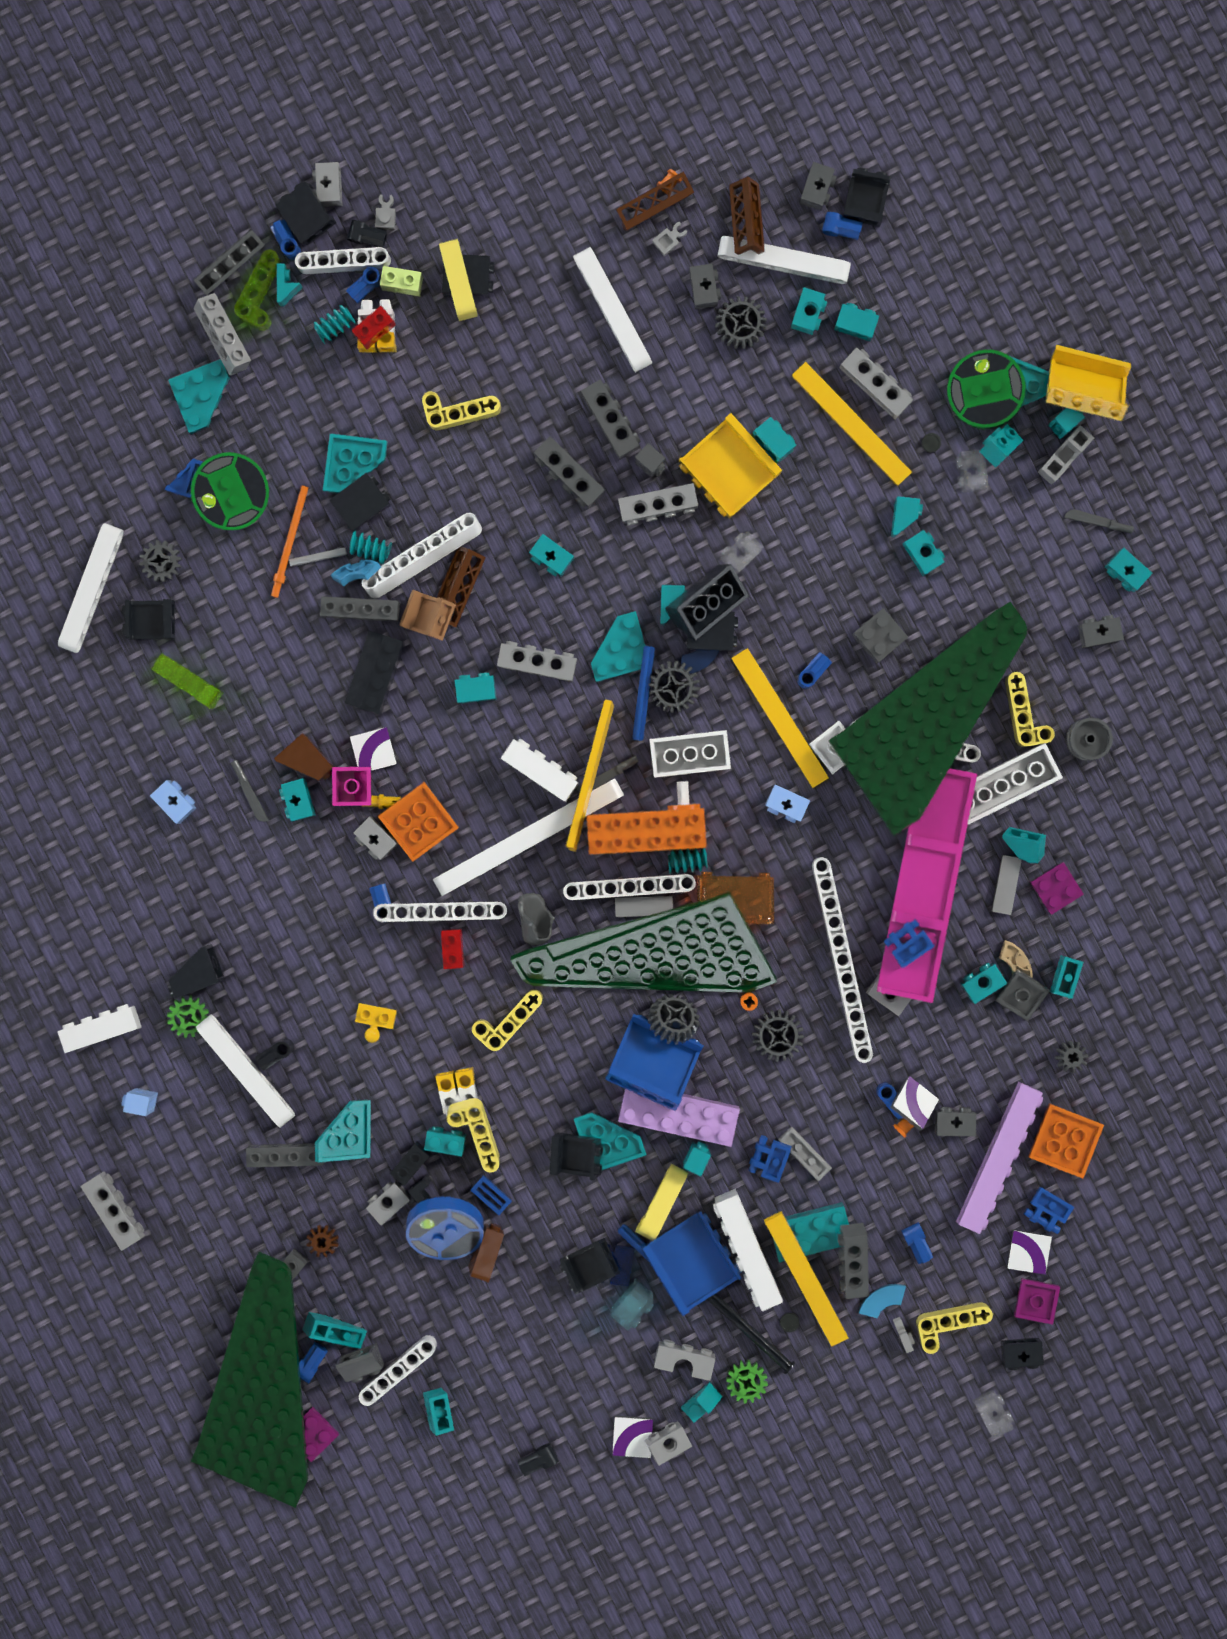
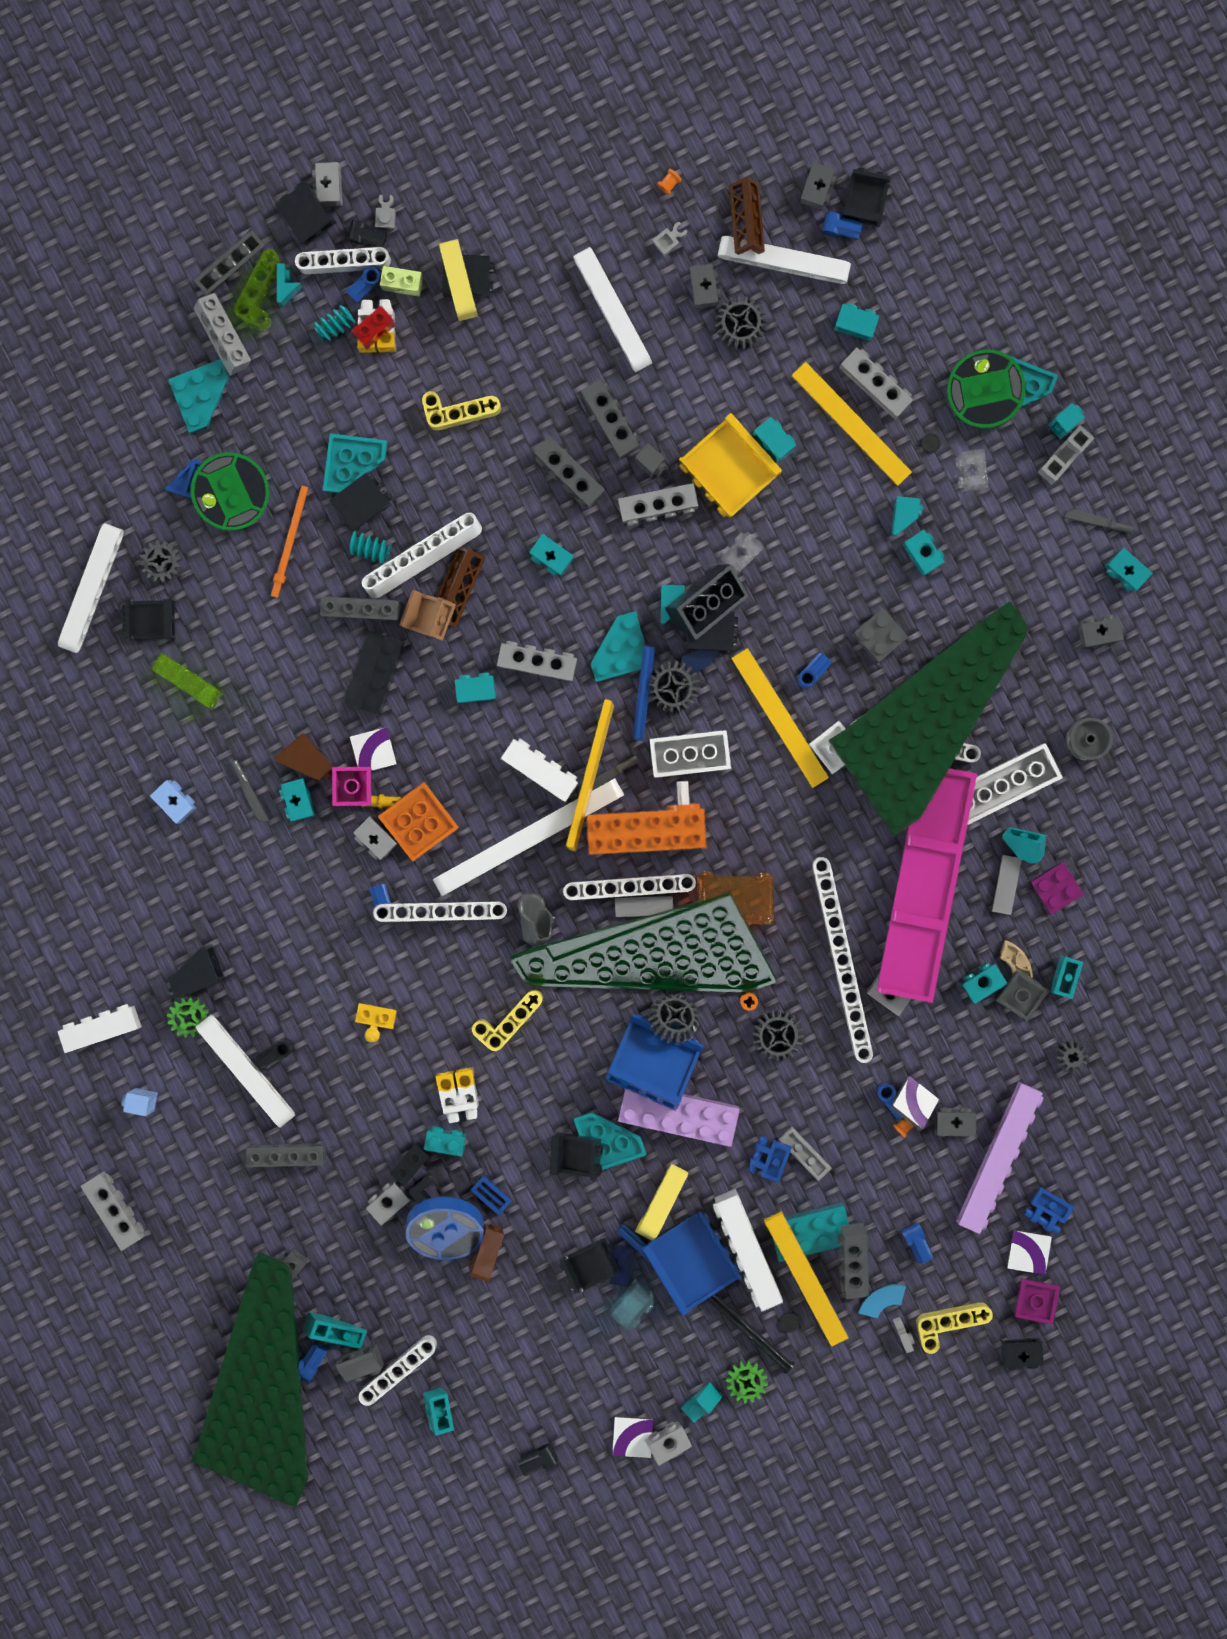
blue piece [270,219,301,260] -> none
light grey bar [289,547,347,567] -> none
magenta plate [303,1406,339,1462] -> none
reddish brown gear [306,1225,339,1257] -> none
teal plate [315,1100,371,1162] -> none
dark azure tile [330,560,381,586] -> none
red brick [441,928,464,969] -> none
light yellow beam [447,1098,499,1172] -> none
reddish brown fence [616,171,694,231] -> none
light grey arch [654,1340,716,1381] -> none
teal piece [668,848,708,874] -> none
teal brick [683,1141,711,1176] -> none
light blue brick [765,785,810,823] -> none
teal brick [791,287,827,335] -> none
blue plate [884,919,935,968] -> none
clear brick [973,1390,1014,1439] -> none
teal brick [979,424,1024,468] -> none
light yellow beam [1005,672,1054,747] -> none
orange plate [1028,1103,1104,1179] -> none
yellow panel [1046,345,1131,421] -> none

